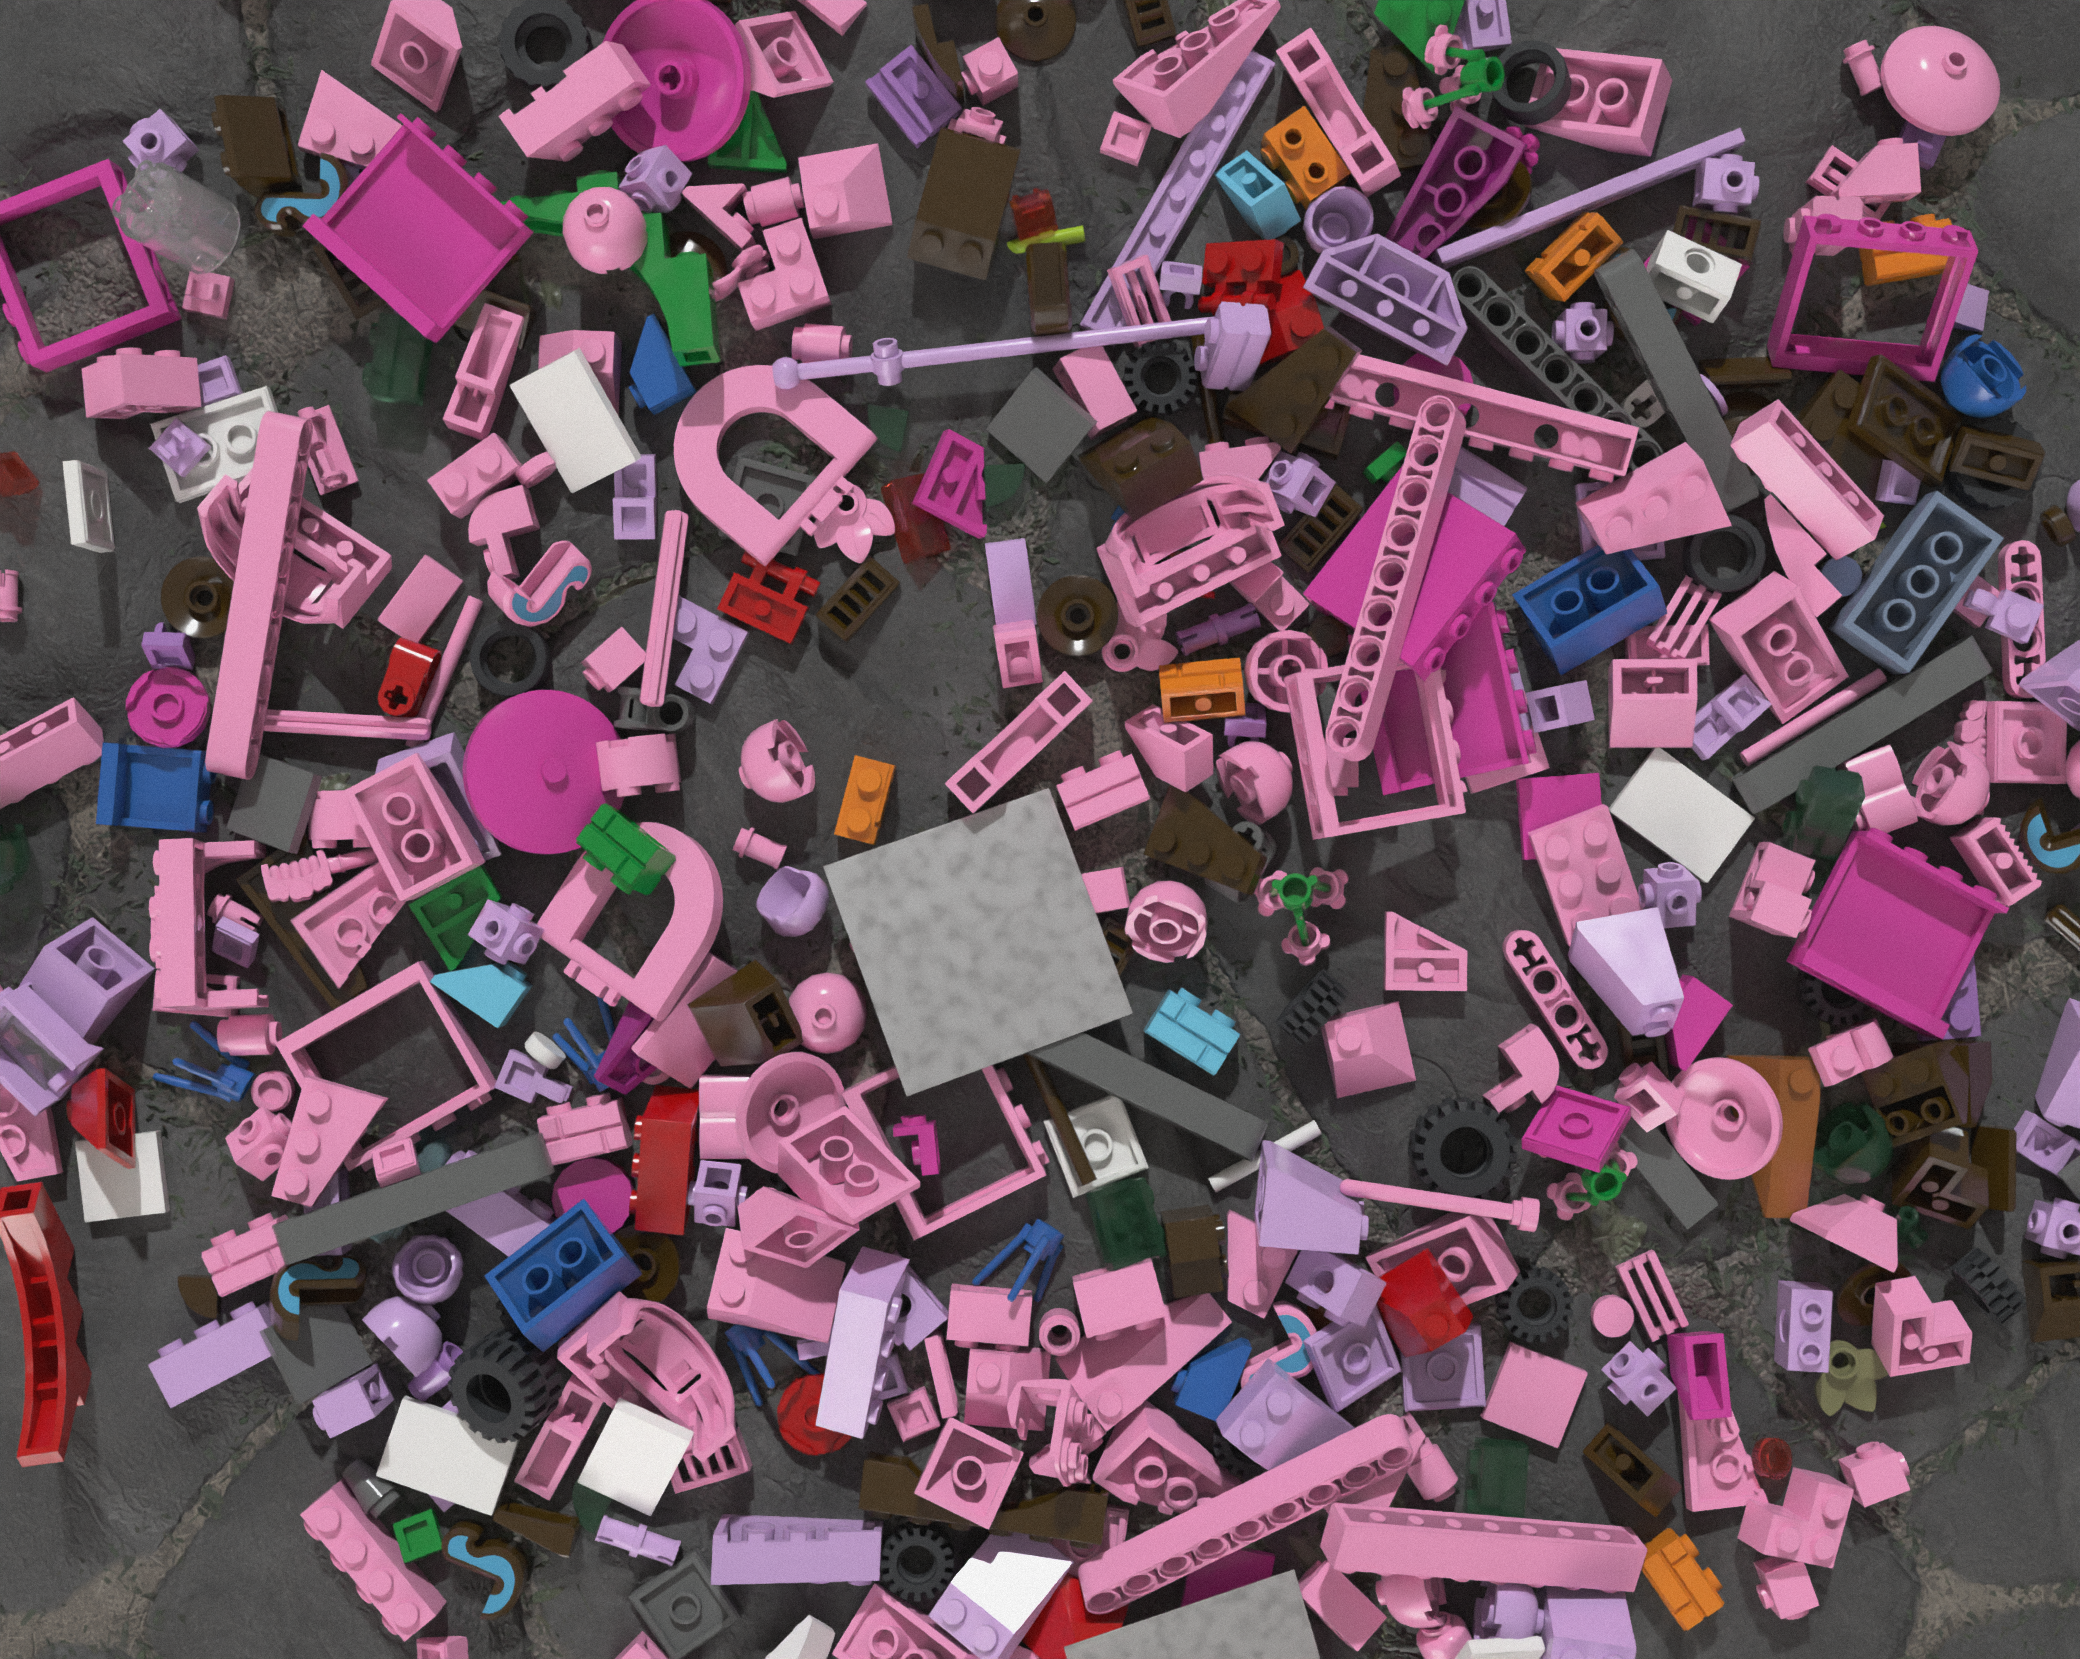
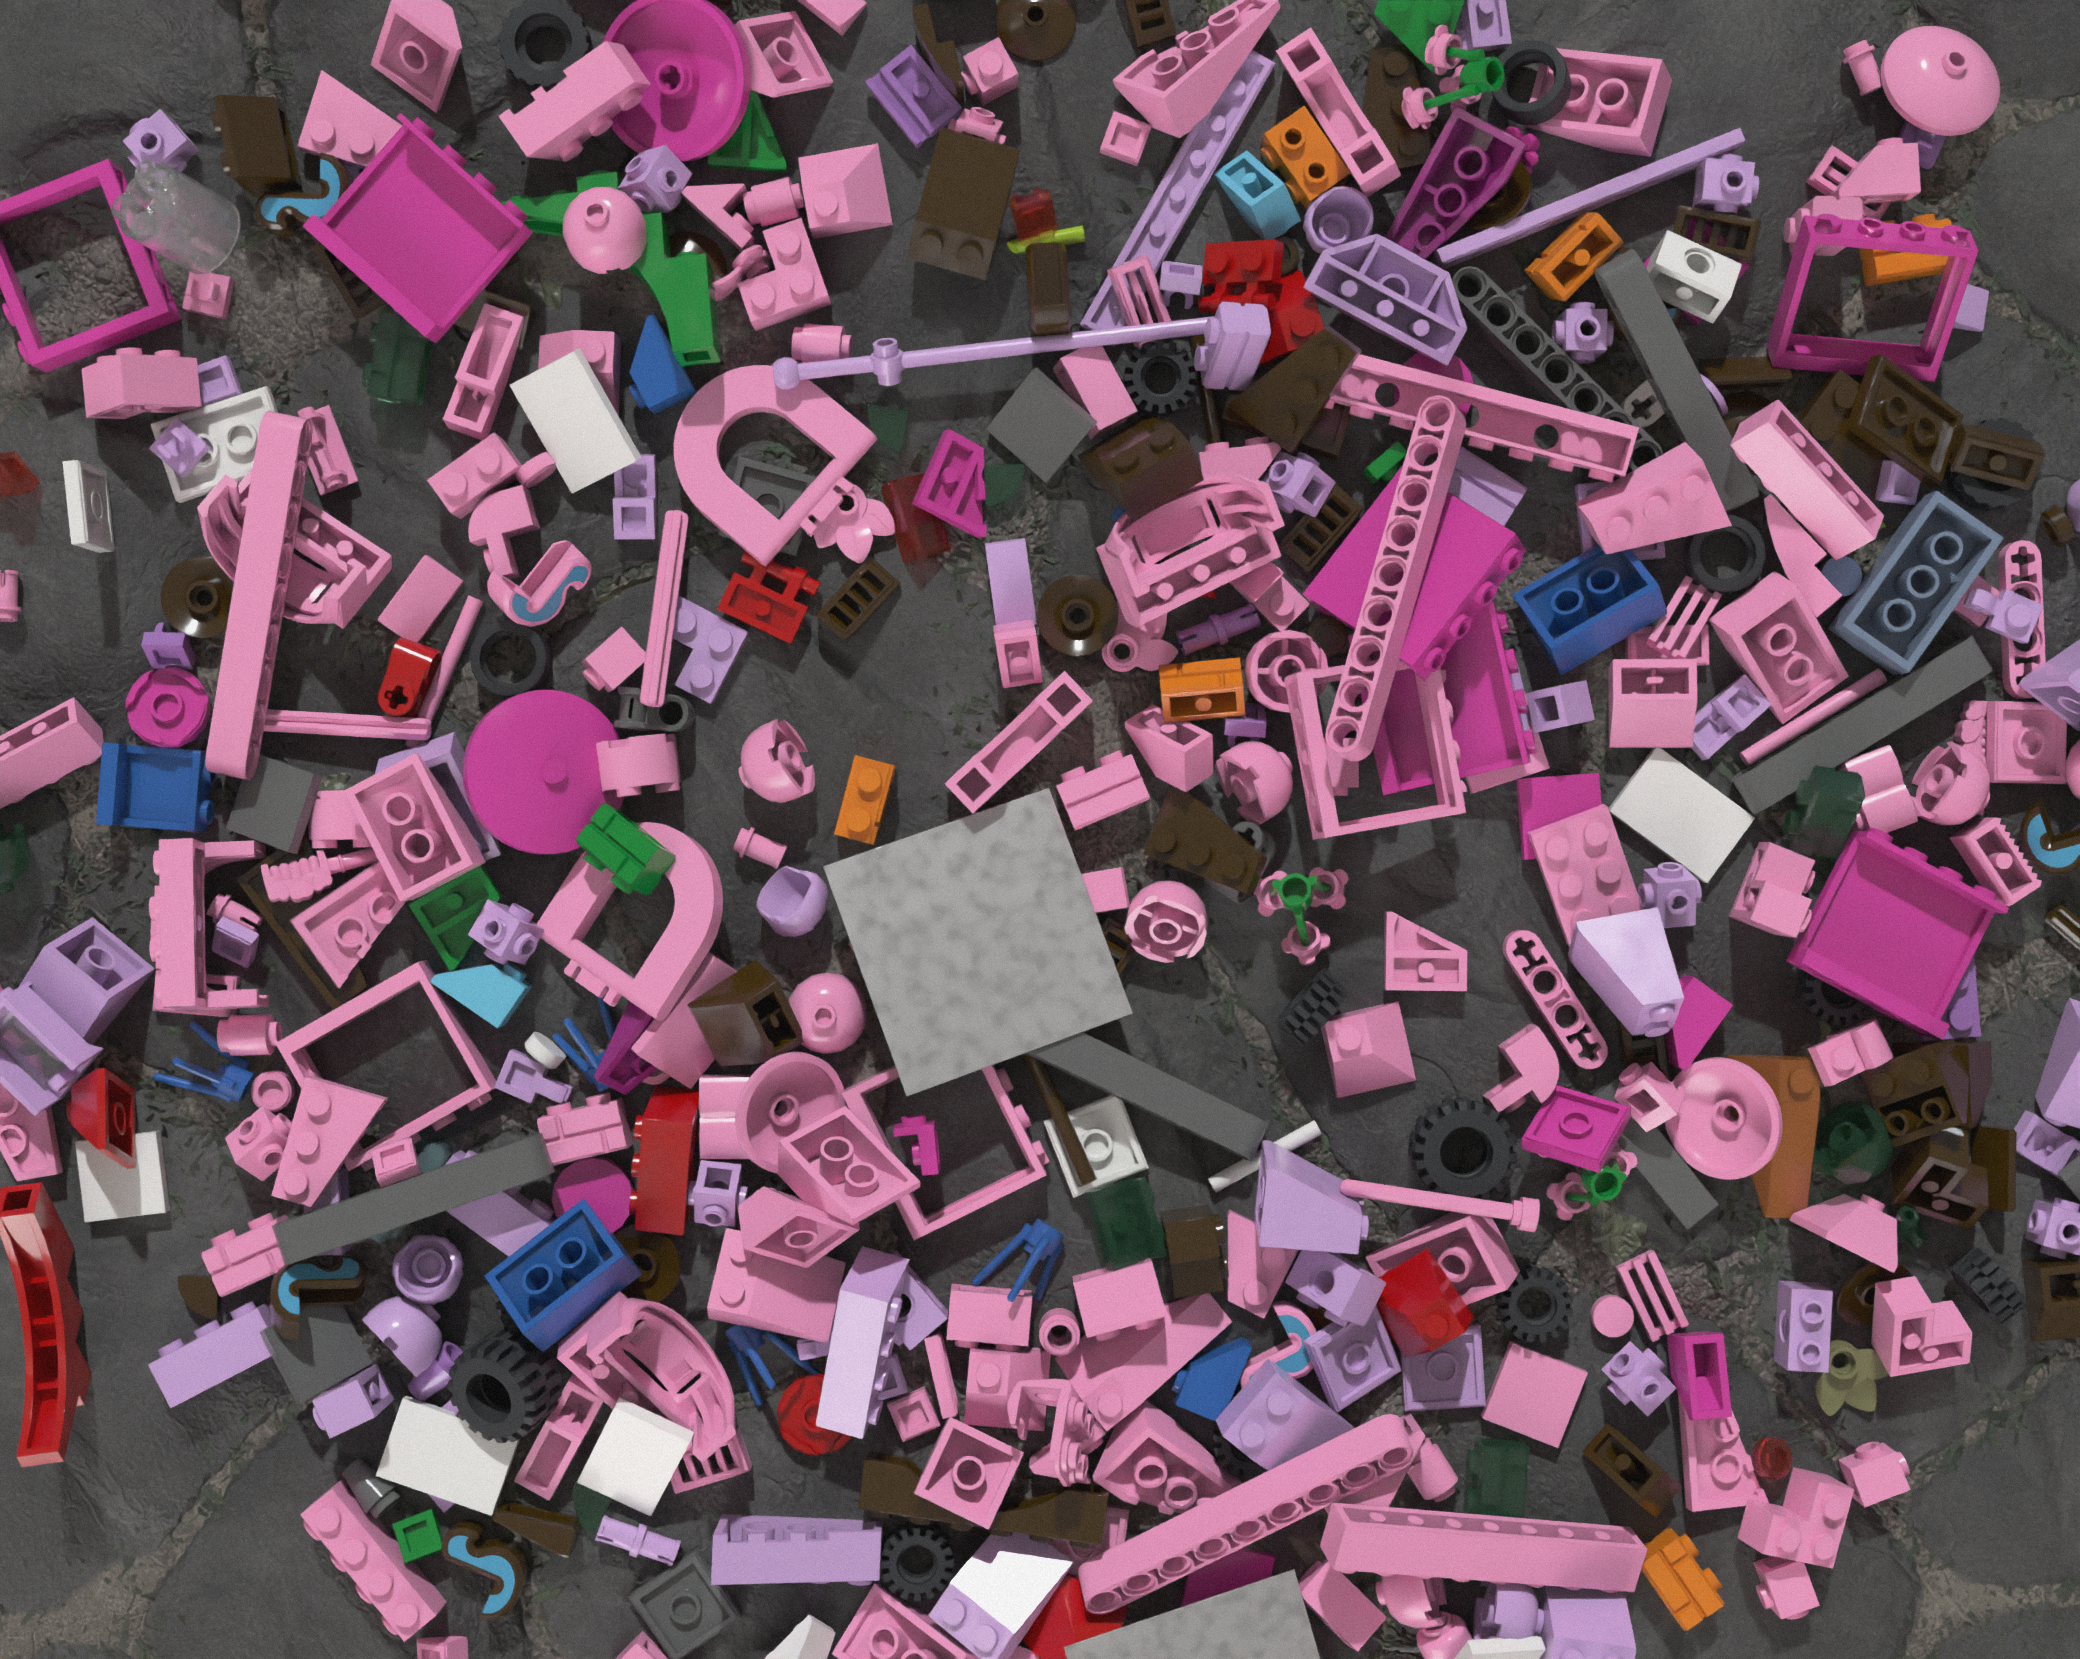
medium azure brick [1144,987,1240,1076] -> none
blue cylinder [1941,334,2026,419] -> none

